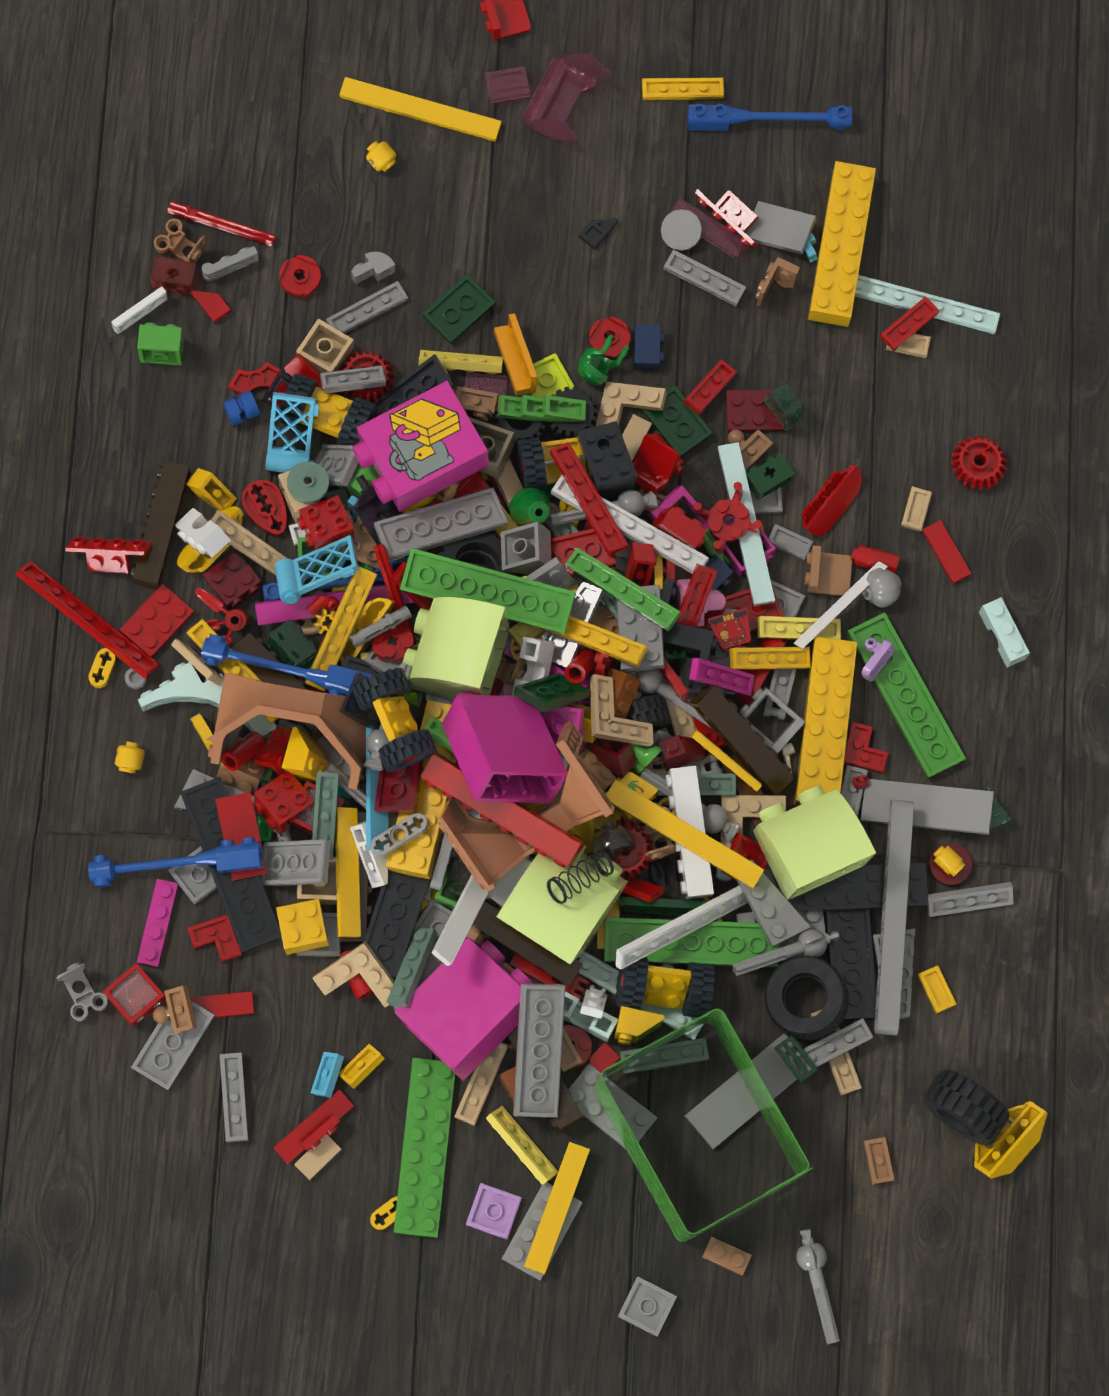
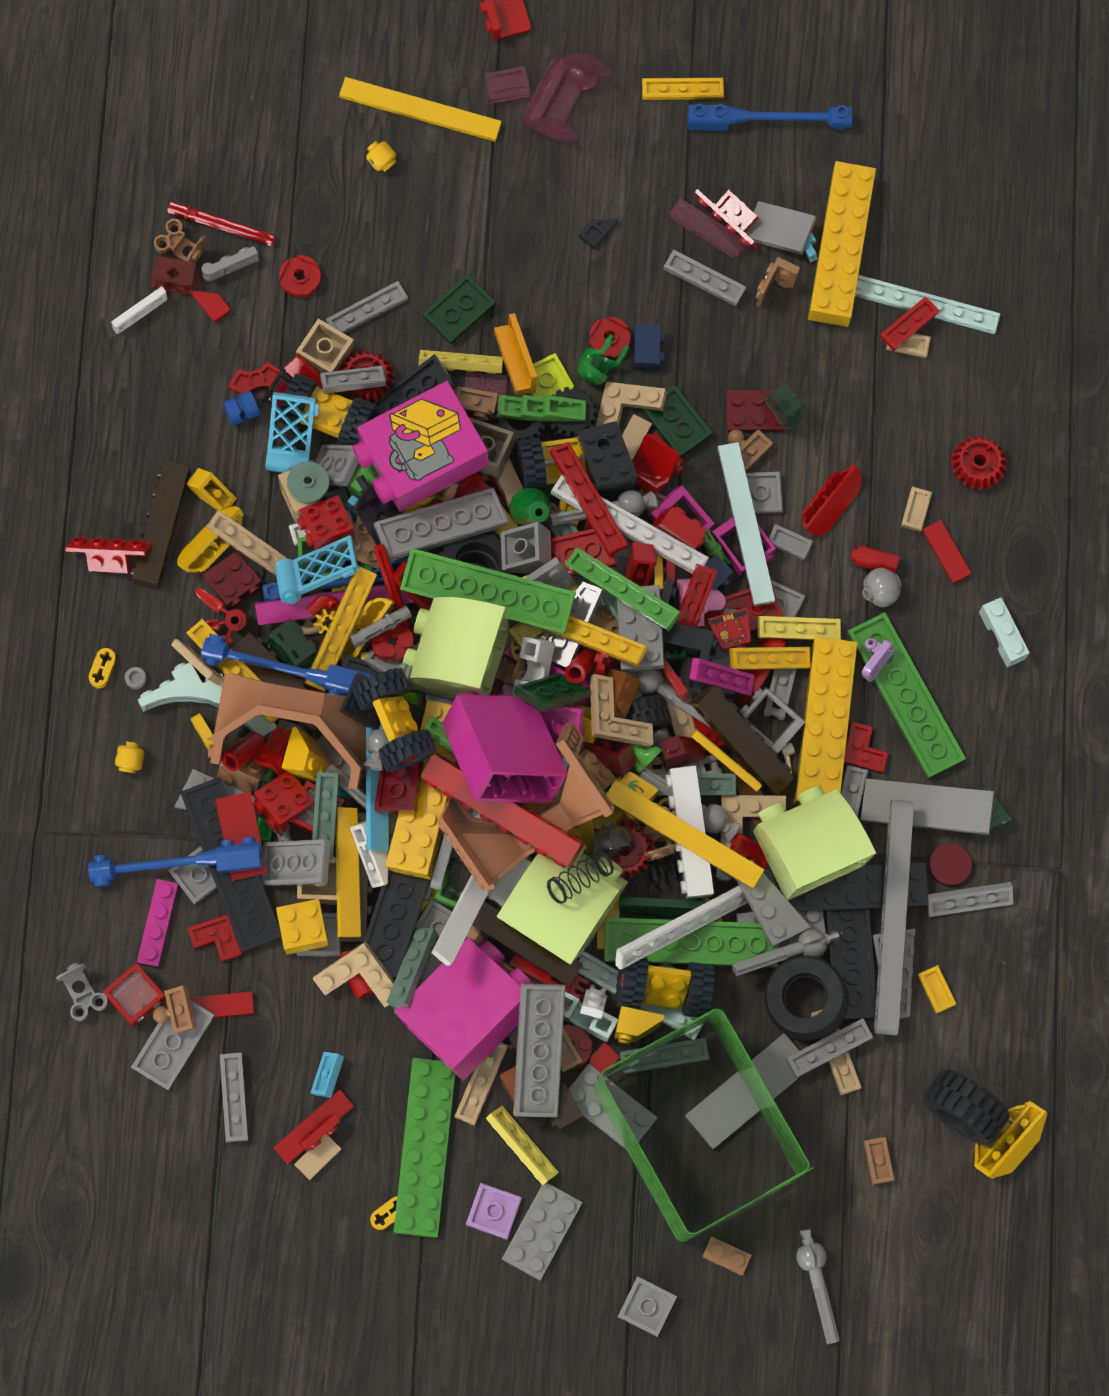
red tile [16,561,160,679] -> none
red plate [119,584,194,658] -> none
bright green brick [137,323,184,366] -> none
white arch [175,508,231,557] -> none
red piece [242,480,287,537] -> none
yellow plate [339,1044,385,1089] -> none
light grey brick [351,252,395,285] -> none
light grey beam [370,813,429,857] -> none
yellow tile [524,1142,590,1275] -> none
red tile [622,876,664,903] -> none
light grey tile [661,209,702,251] -> none
red tile [683,359,737,415] -> none
red plate [693,482,764,554] -> none
dark green brick [746,454,795,501] -> none
dark green tile [774,1035,818,1083] -> none
white sticker [793,561,888,649] -> none
medium nougat bracket [804,545,852,596] -> none
red rock [852,775,870,789] -> none
yellow brick [933,846,966,877] -> none

